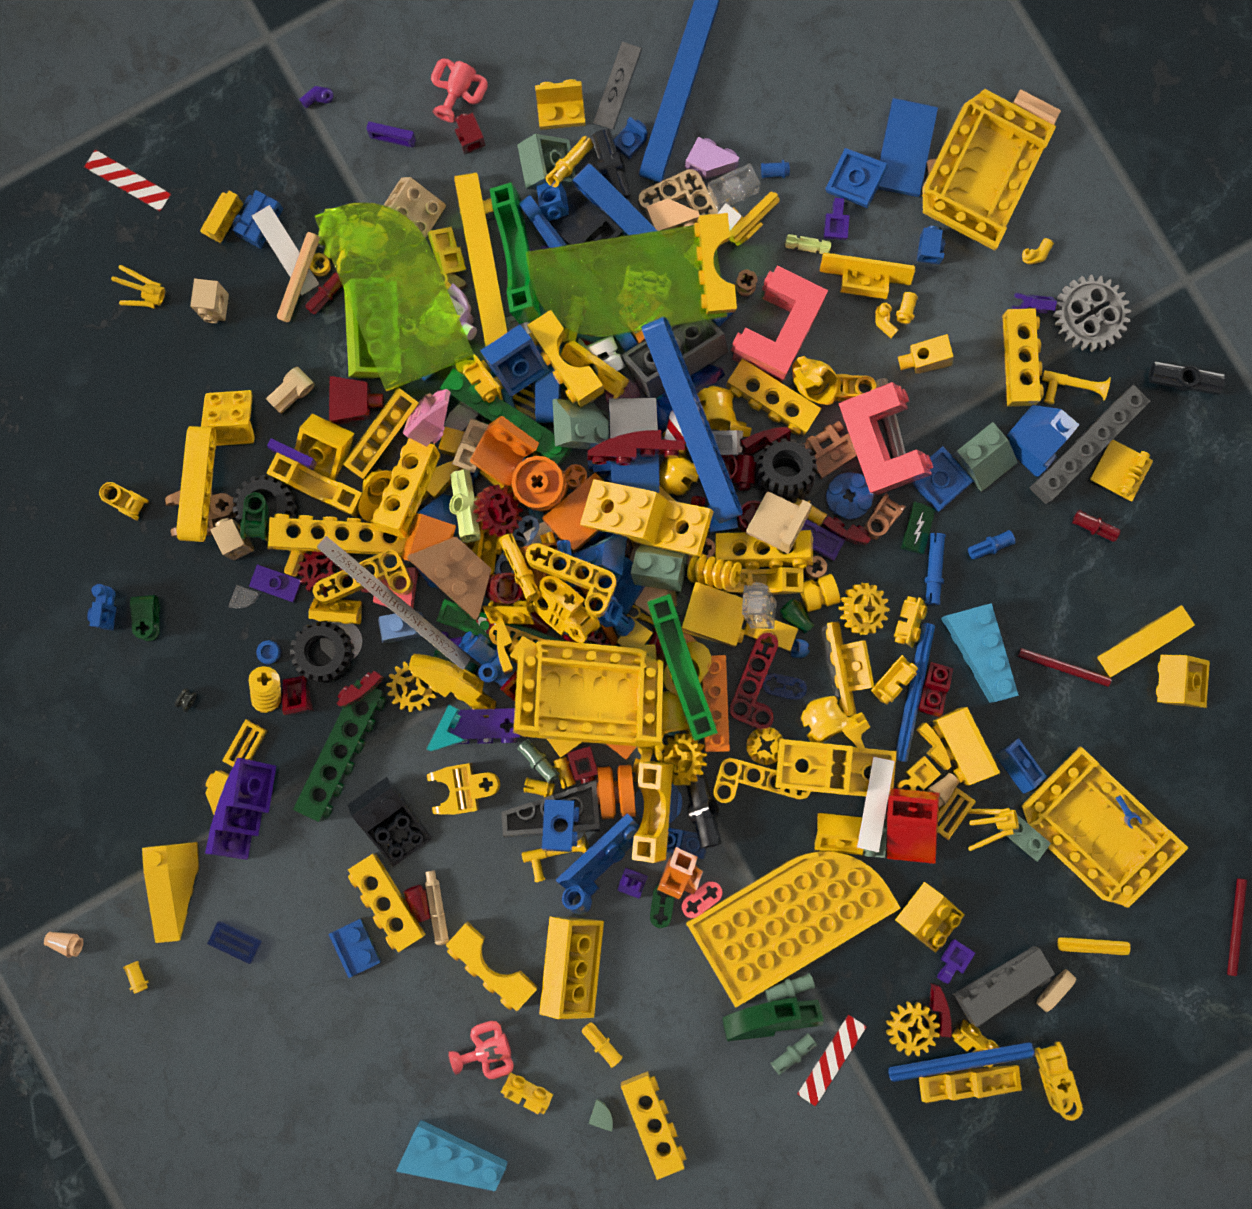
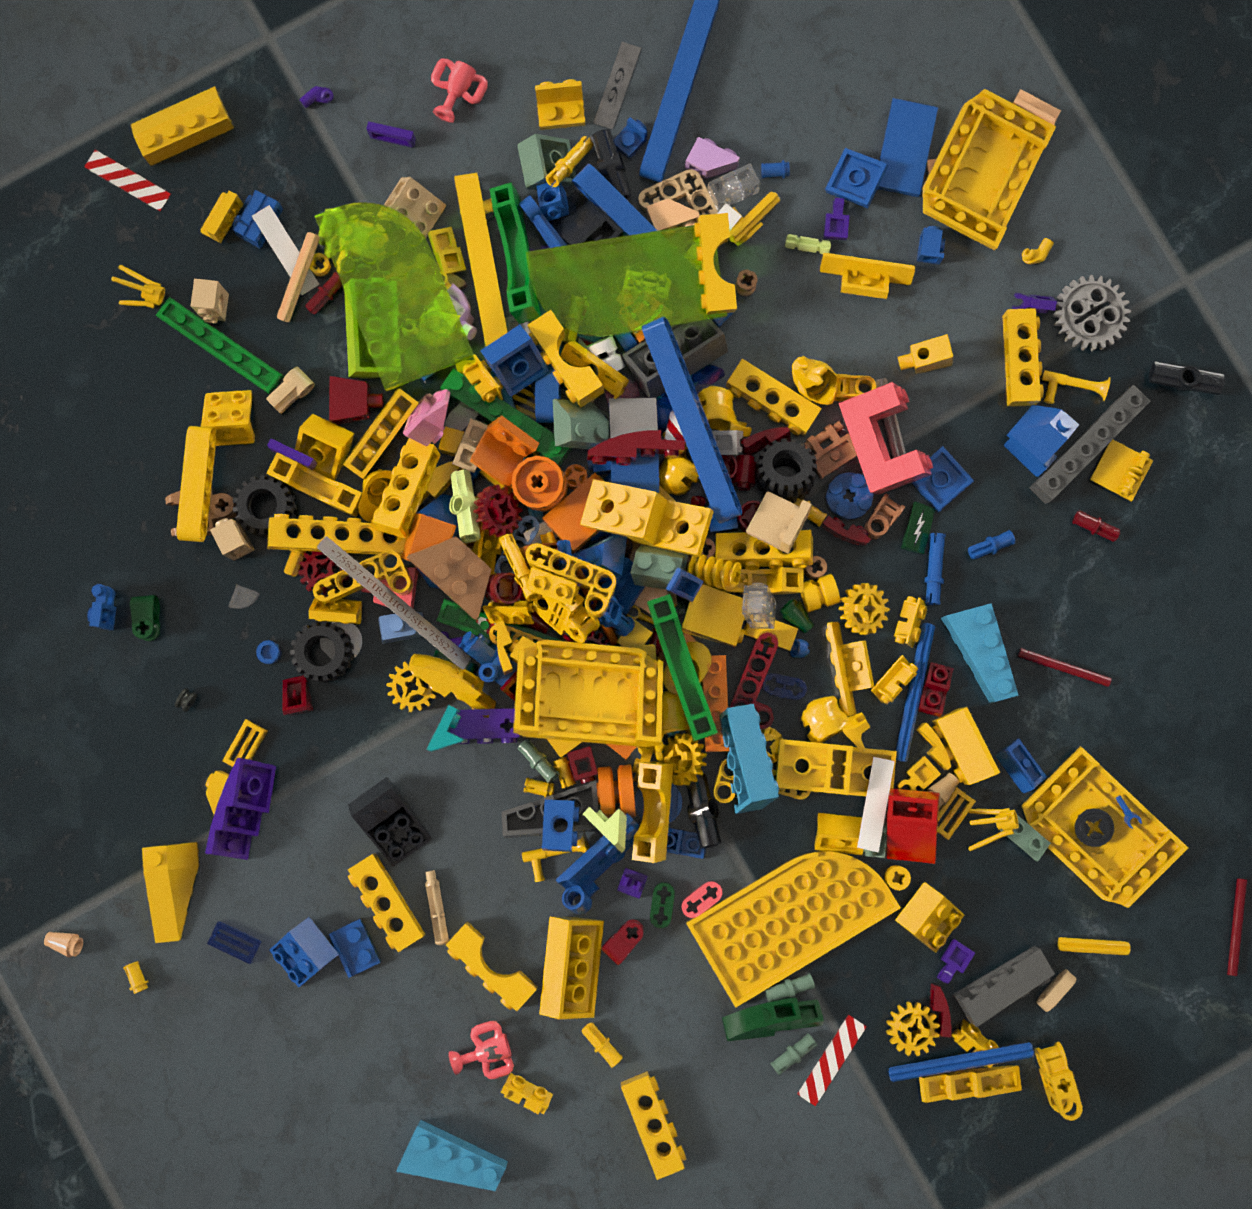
yellow piece [99,482,149,521] -> none
dark green piece [240,492,269,541] -> none
dark purple plate [249,565,302,603] -> none
yellow piece [249,666,281,713] -> none
dark green brick [293,680,387,822] -> none
dark red slope [336,671,385,707] -> none
dark red cone [403,885,430,923] -> none
yellow piece [427,763,500,815] -> none
dark red brick [454,113,485,155] -> none
sand green tile [589,1099,613,1132] -> none
orange brick [657,847,703,899] -> none
coral piece [731,265,828,383] -> none
dark purple plate [801,520,845,561] -> none
yellow arm [875,303,898,338] -> none
yellow pin [896,292,918,324] -> none
sand green slope [952,422,1018,492] -> none
yellow slope [1097,605,1195,677] -> none
yellow slope [1156,655,1210,708] -> none
none -> yellow slope [131,87,234,166]
none -> green tile [156,297,284,395]
none -> blue slope [269,917,339,987]
none -> yellow hinge [526,567,580,606]
none -> yellowish green slope [583,807,627,853]
none -> dark red piece [601,919,644,965]
none -> blue slope [666,568,703,602]
none -> dark azure wedge [719,704,779,814]
none -> yellow wheel [884,865,911,890]
none -> black gear [1074,808,1114,847]

